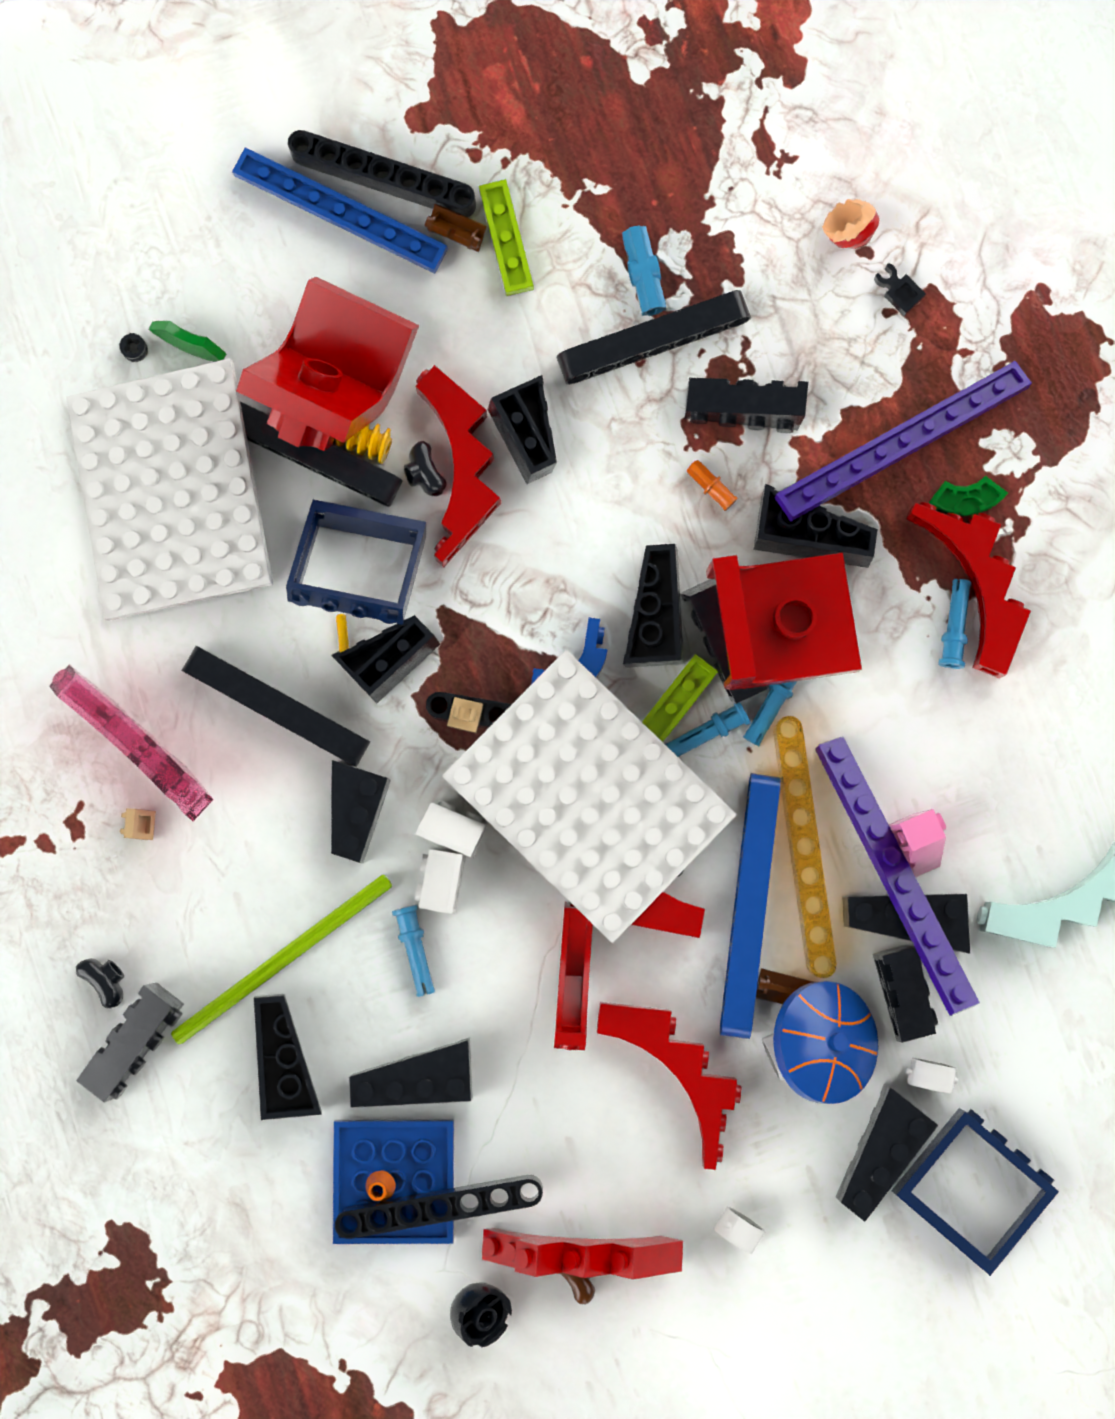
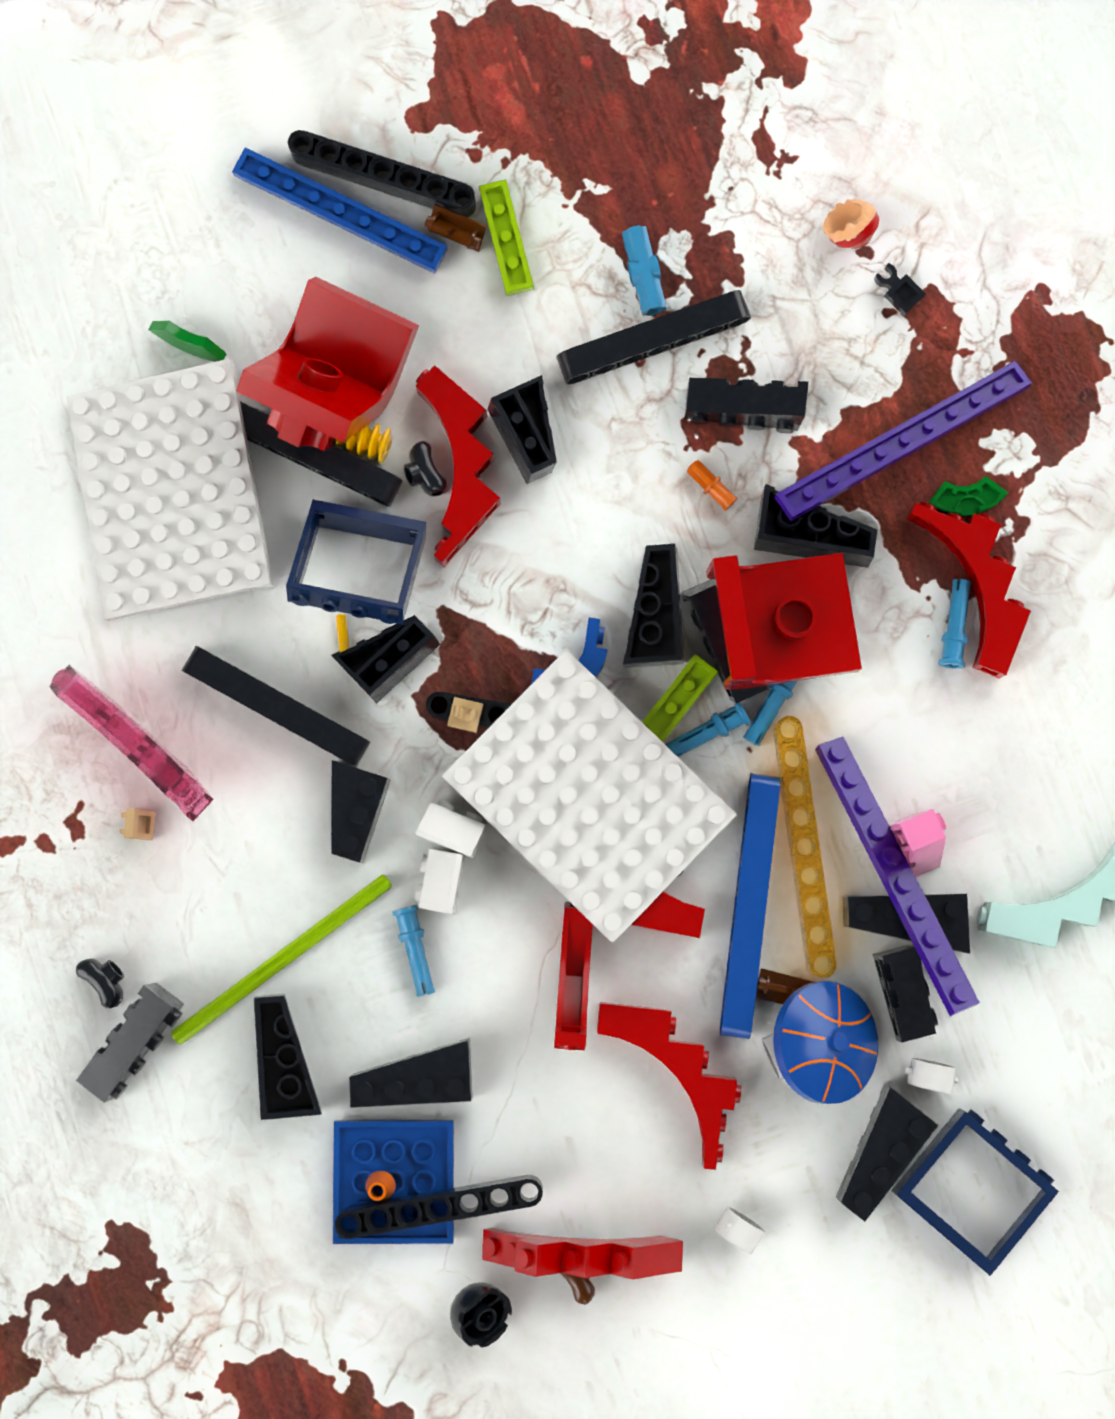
black bush [119,333,148,362] -> none

